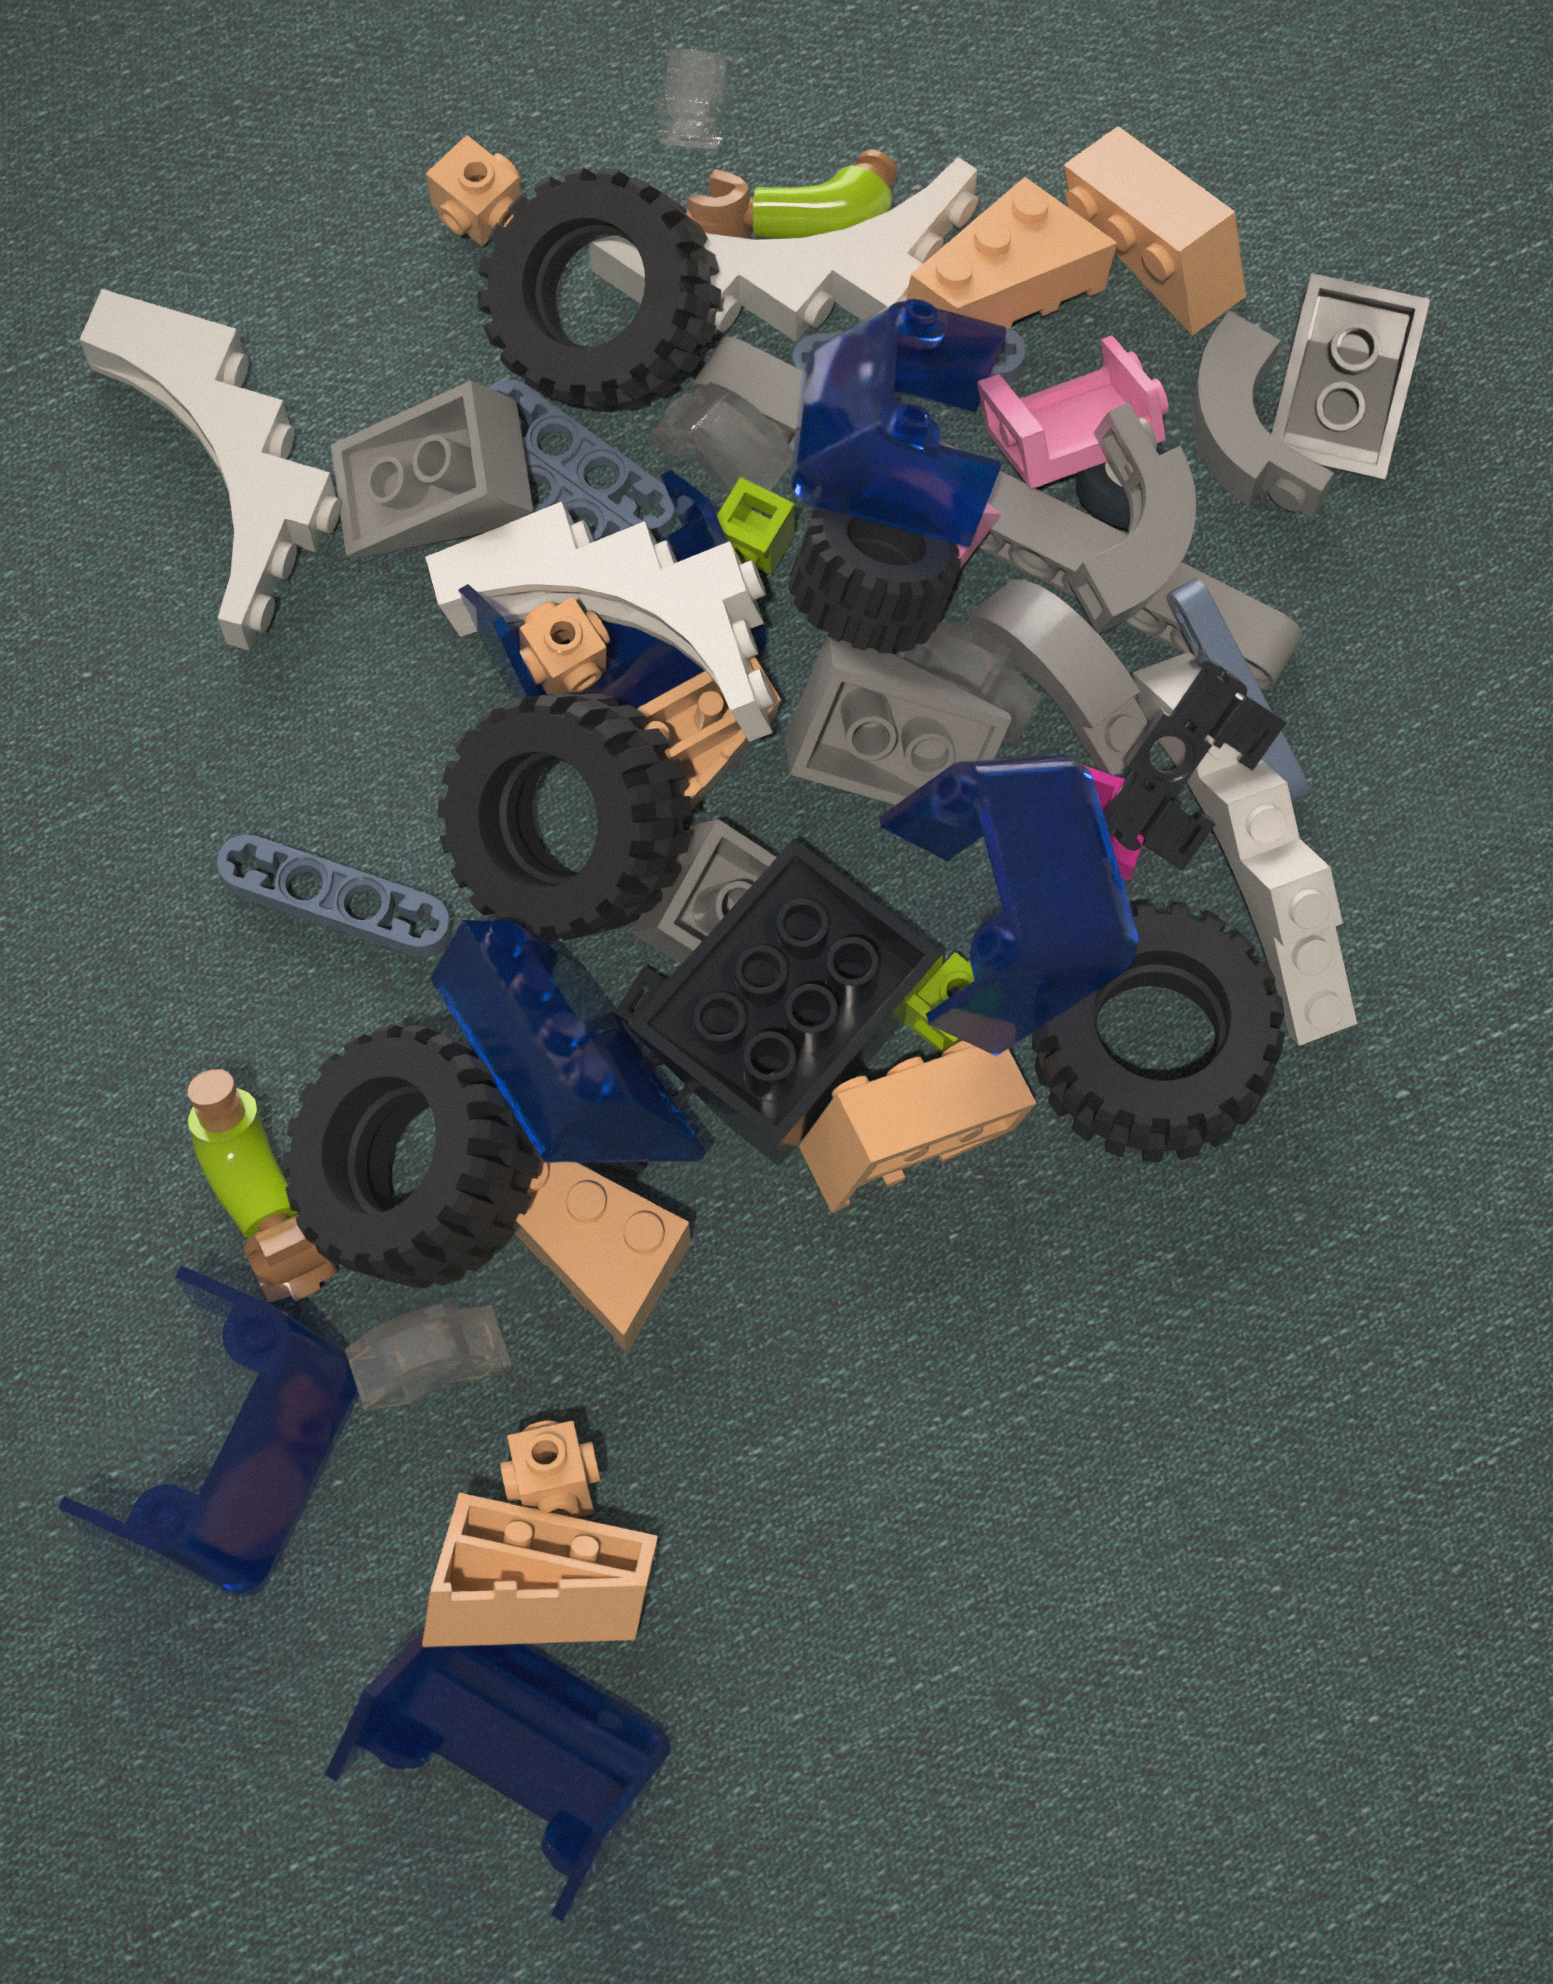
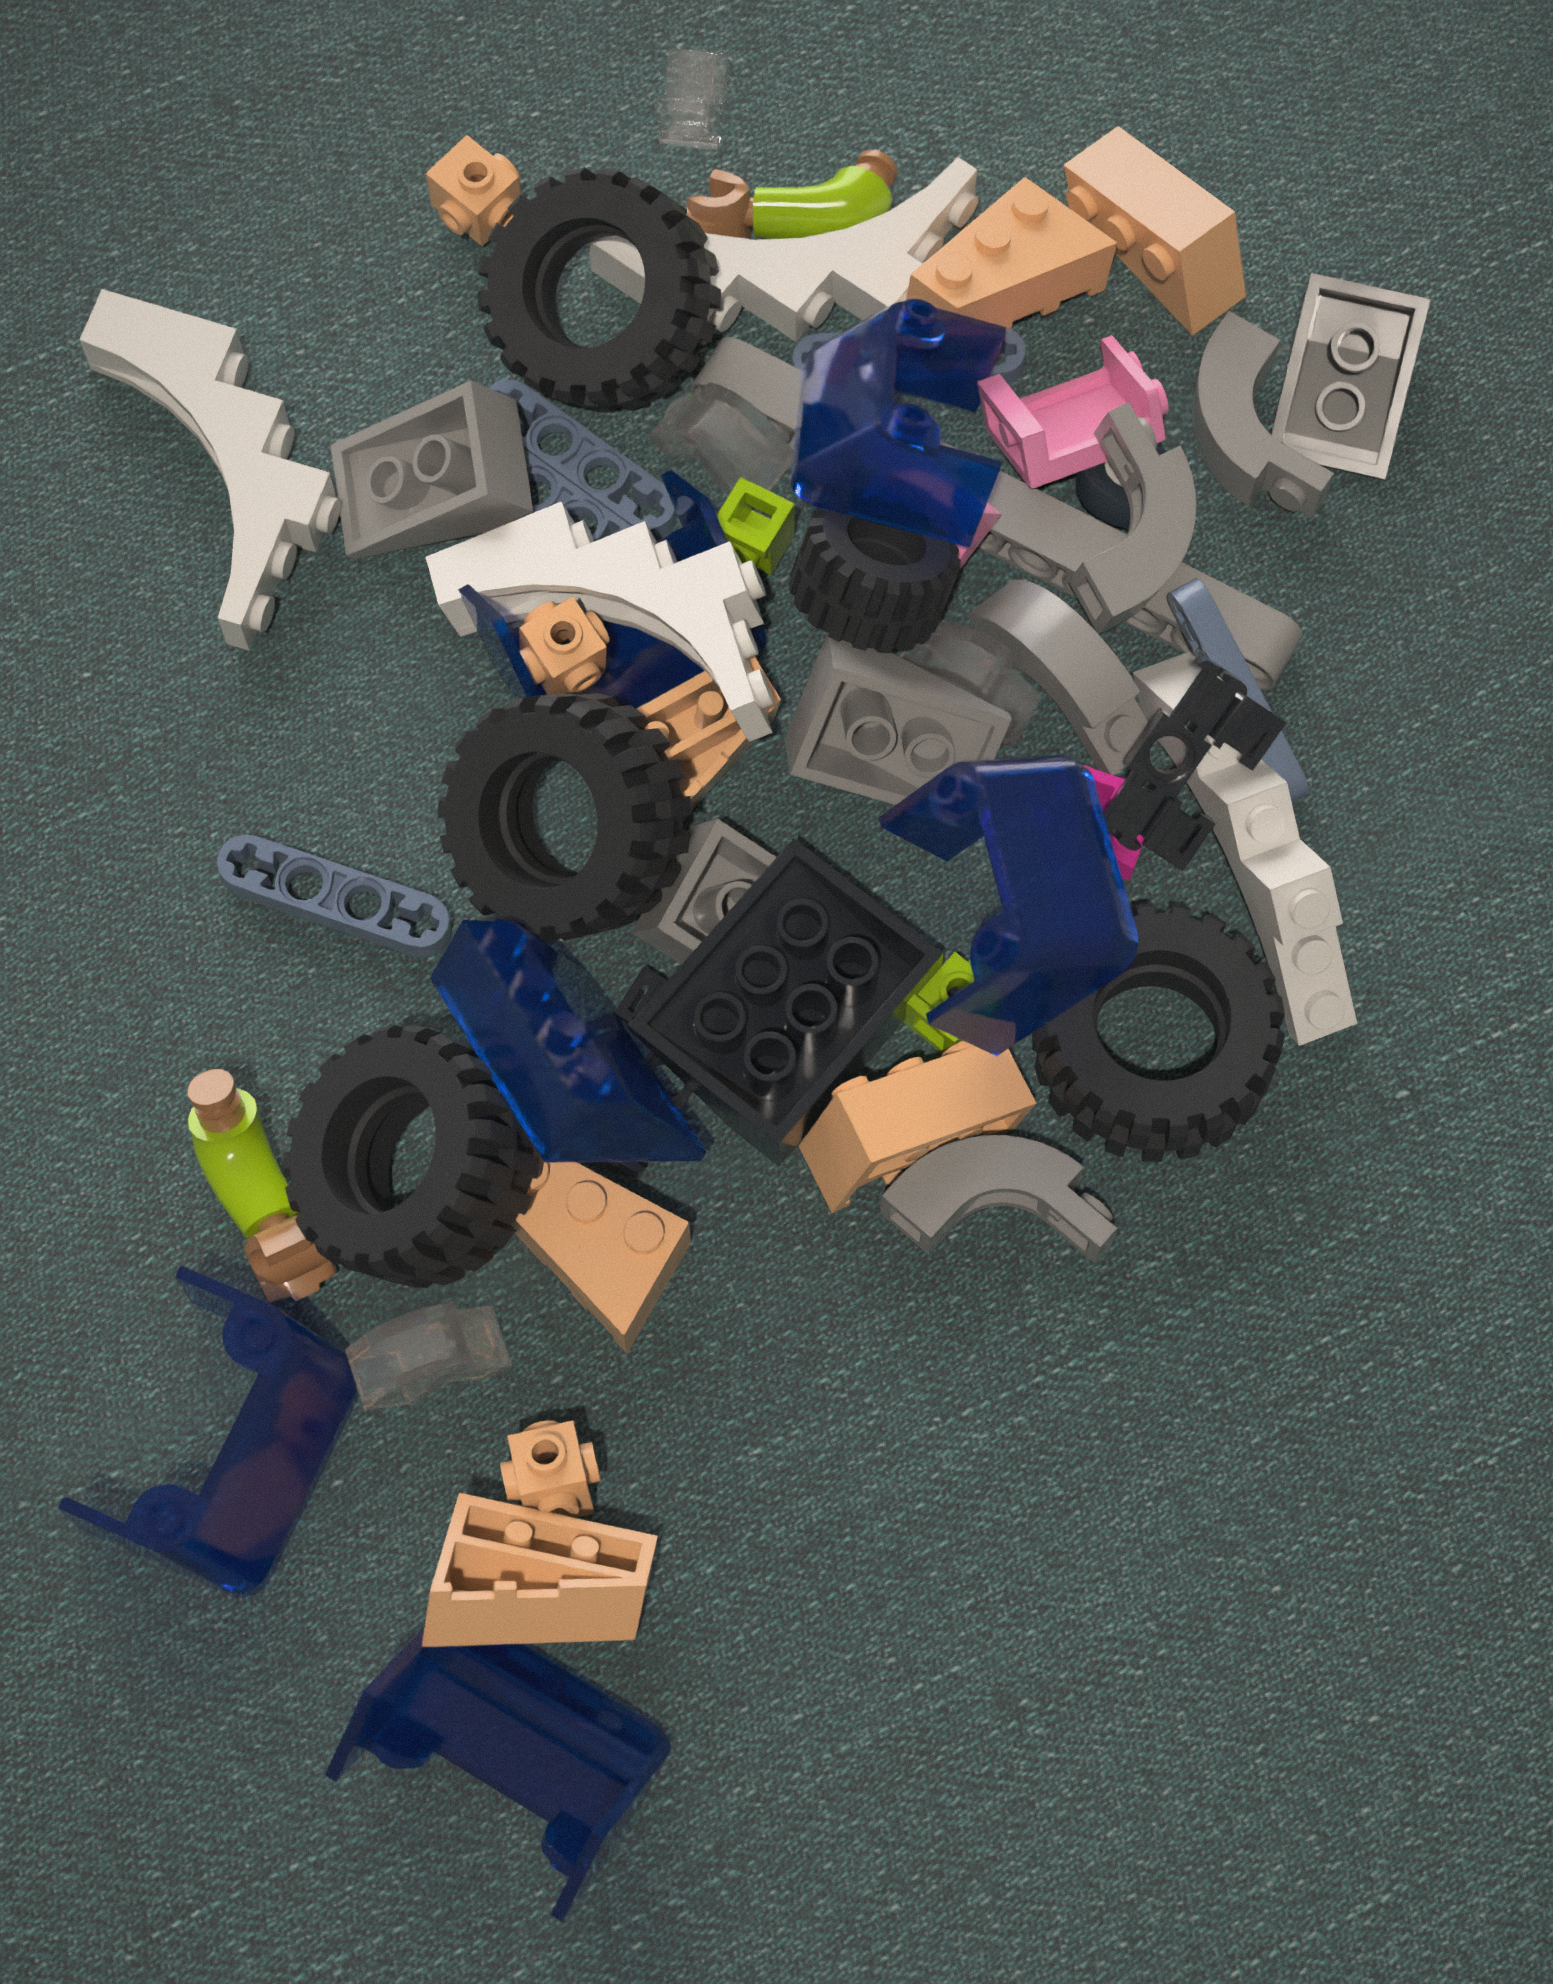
none -> light grey arch [880,1135,1117,1264]

